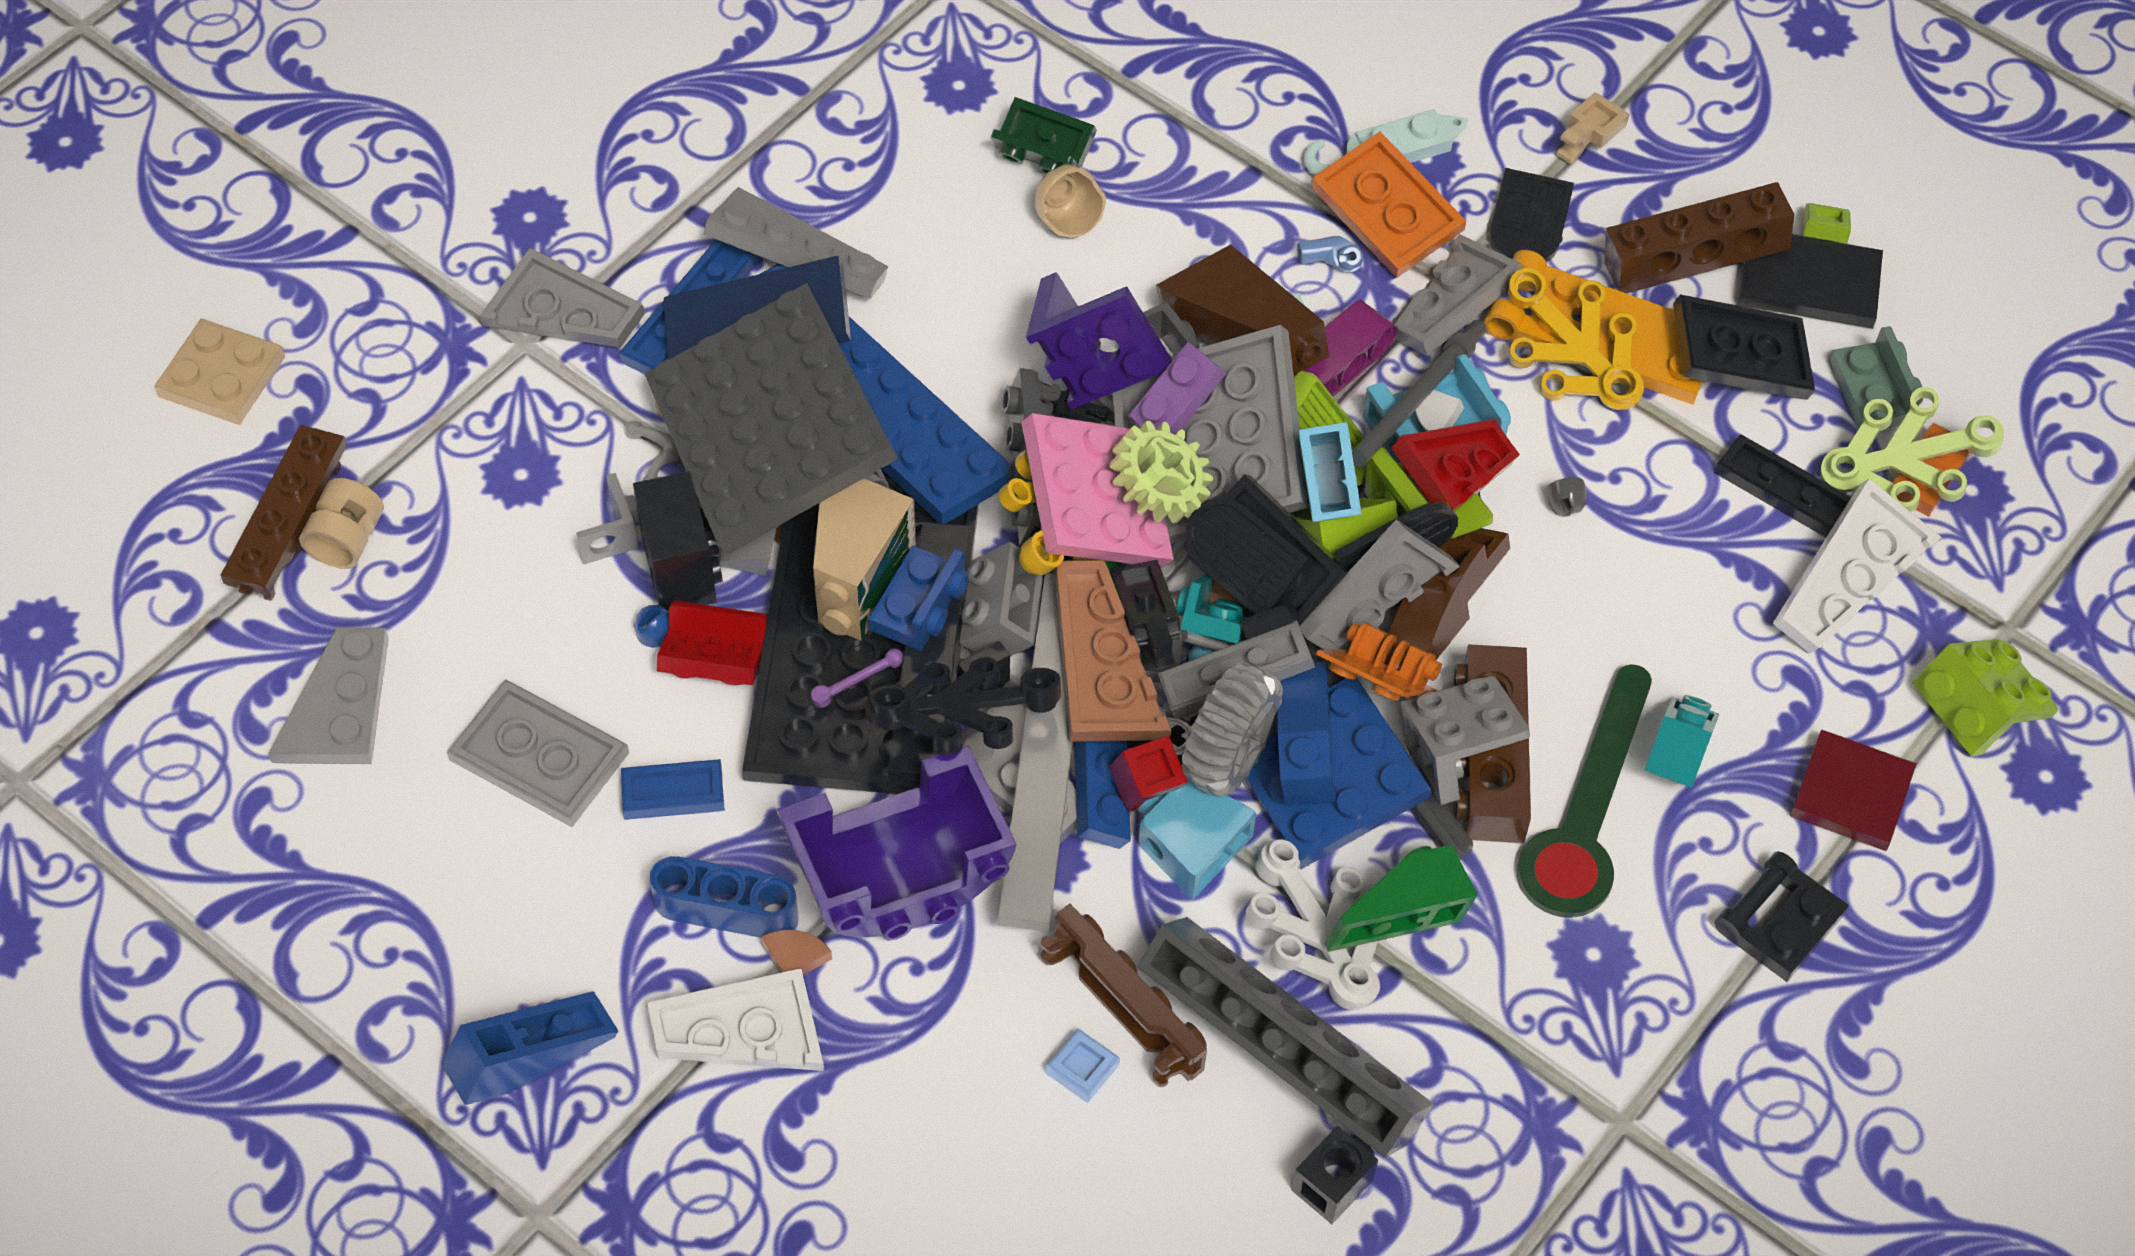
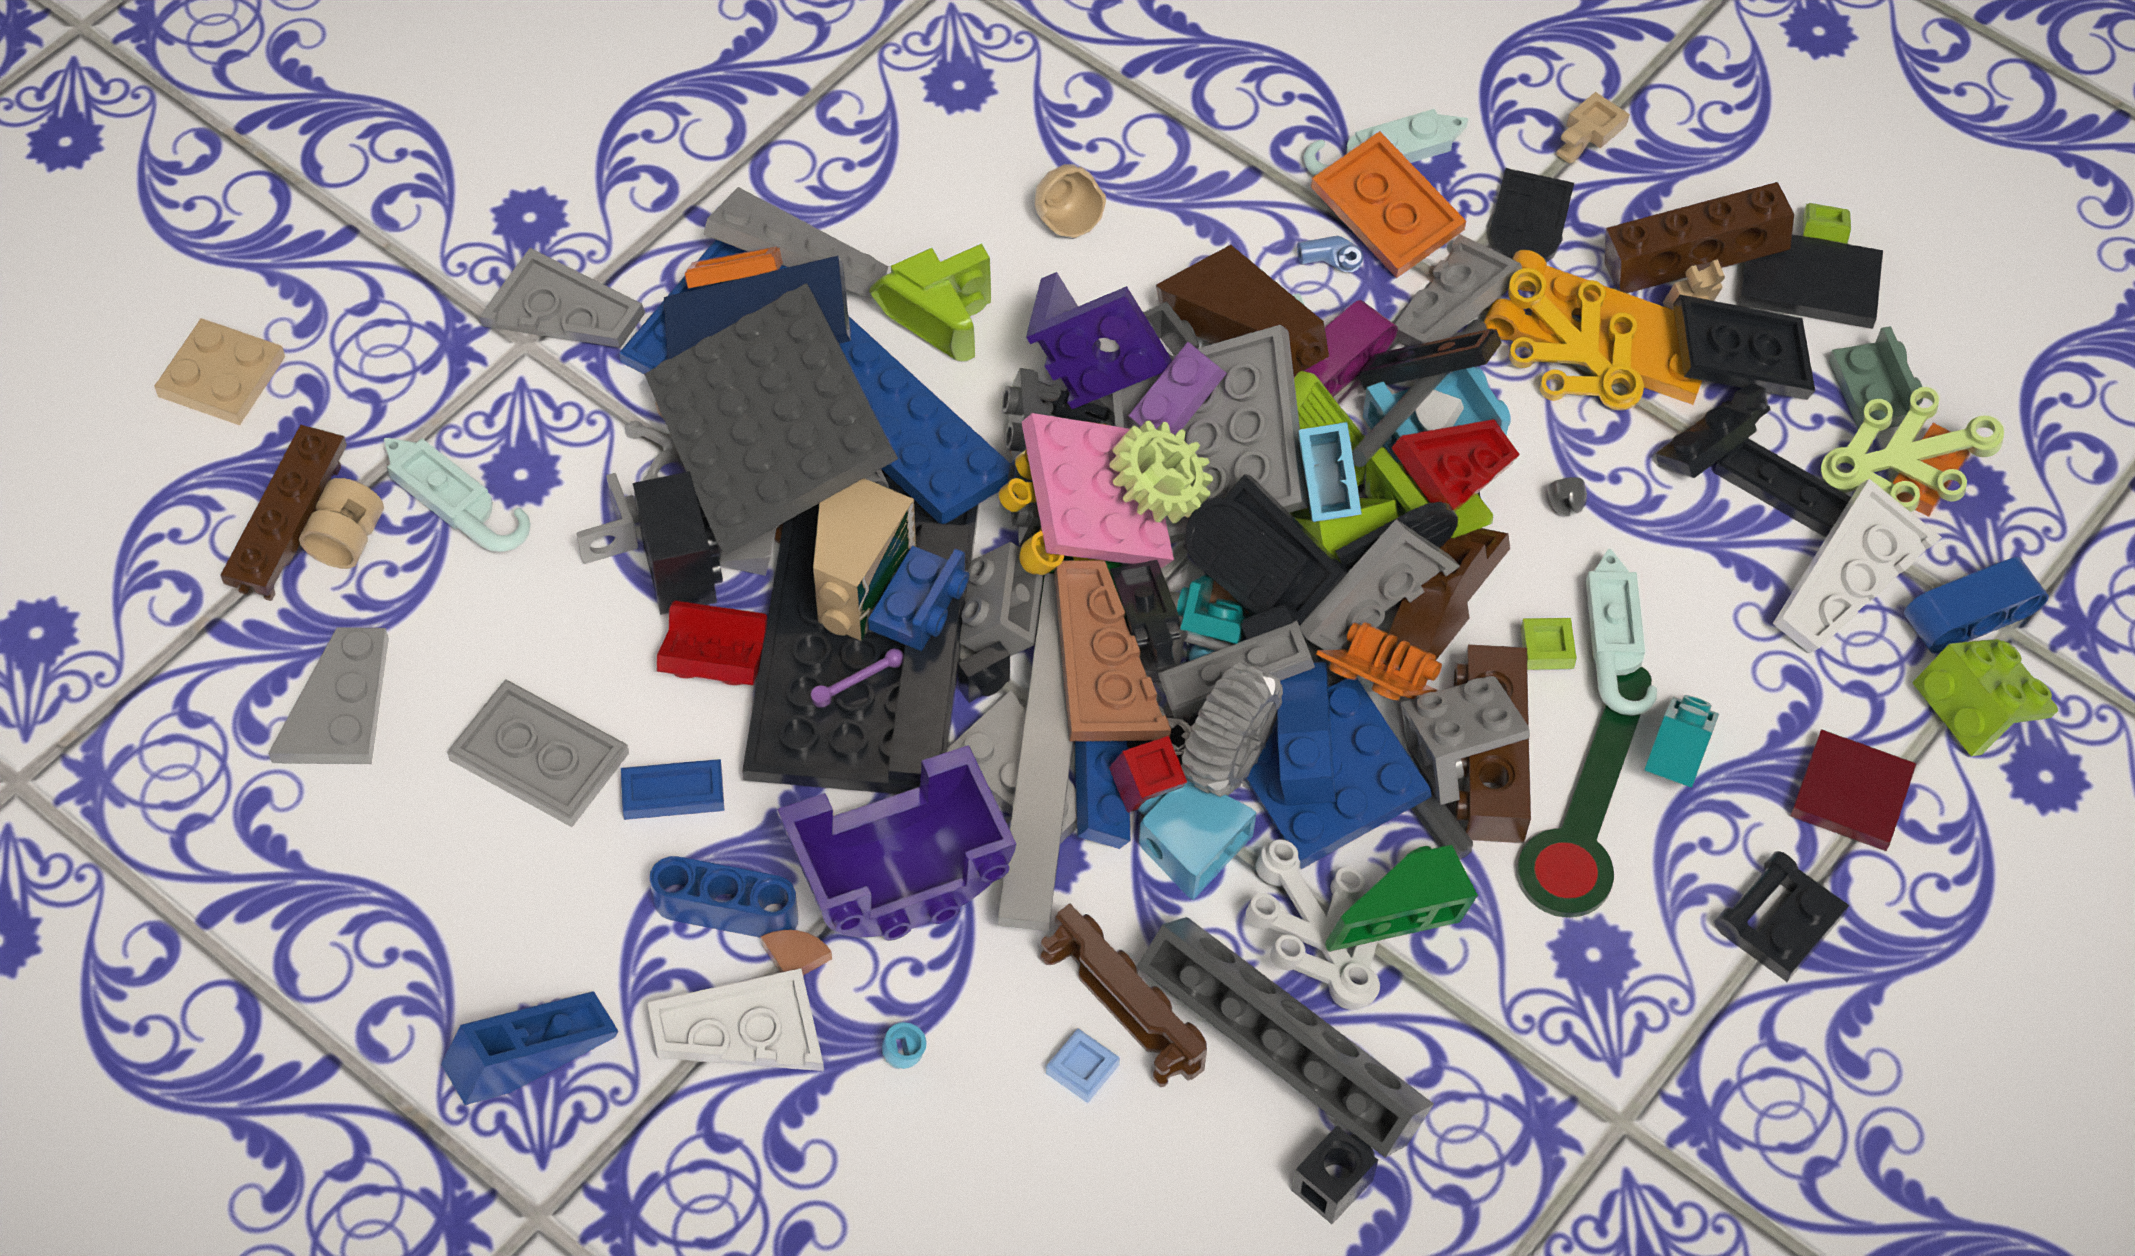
blue hinge [634,605,669,648] -> none
black plant [865,657,1061,755] -> none
dark green bracket [990,97,1097,174] -> none
none -> light aqua plate [384,438,531,552]
none -> orange tile [685,246,783,288]
none -> lime piece [869,243,991,361]
none -> medium azure hinge [882,1022,927,1069]
none -> black tile [1358,328,1502,390]
none -> lime plate [1520,618,1577,670]
none -> light aqua plate [1586,549,1657,716]
none -> black hinge [1655,383,1771,478]
none -> tan plate [1663,259,1725,310]
none -> blue beam [1904,557,2049,653]

